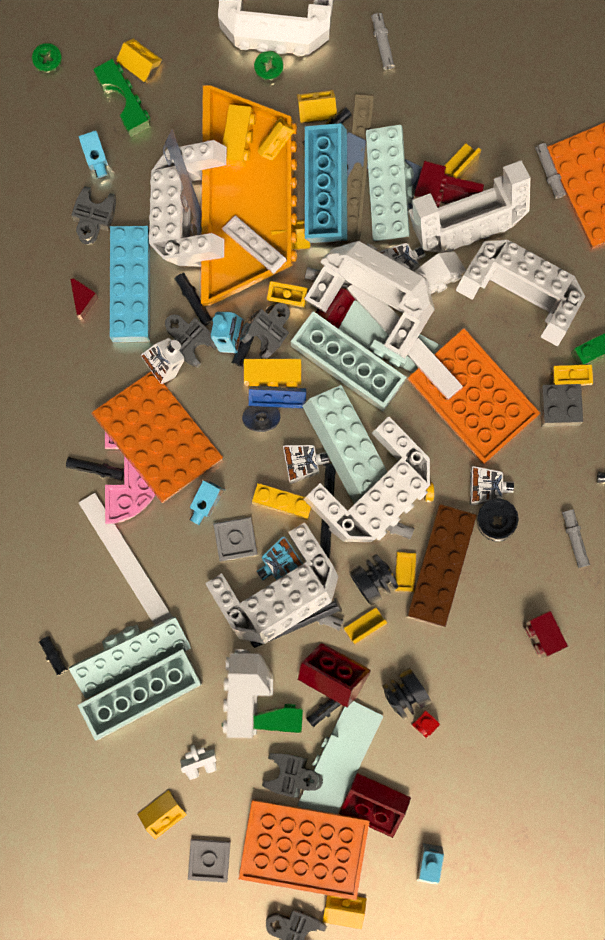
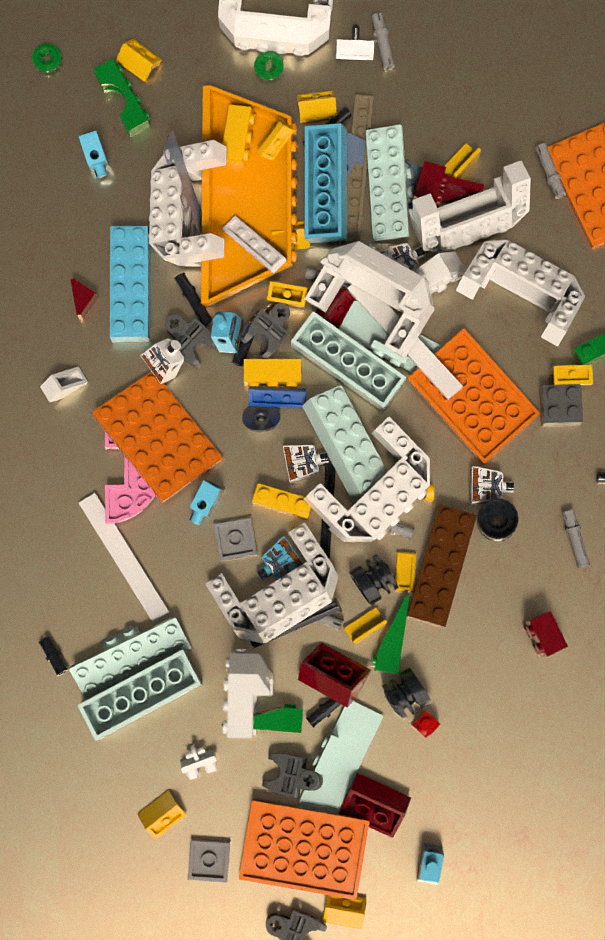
black pin [66,457,124,481] -> none
dark grey piece [71,186,116,245] -> none
none -> white slope [40,366,88,402]
none -> plate [336,24,374,60]
none -> green slope [371,596,410,674]

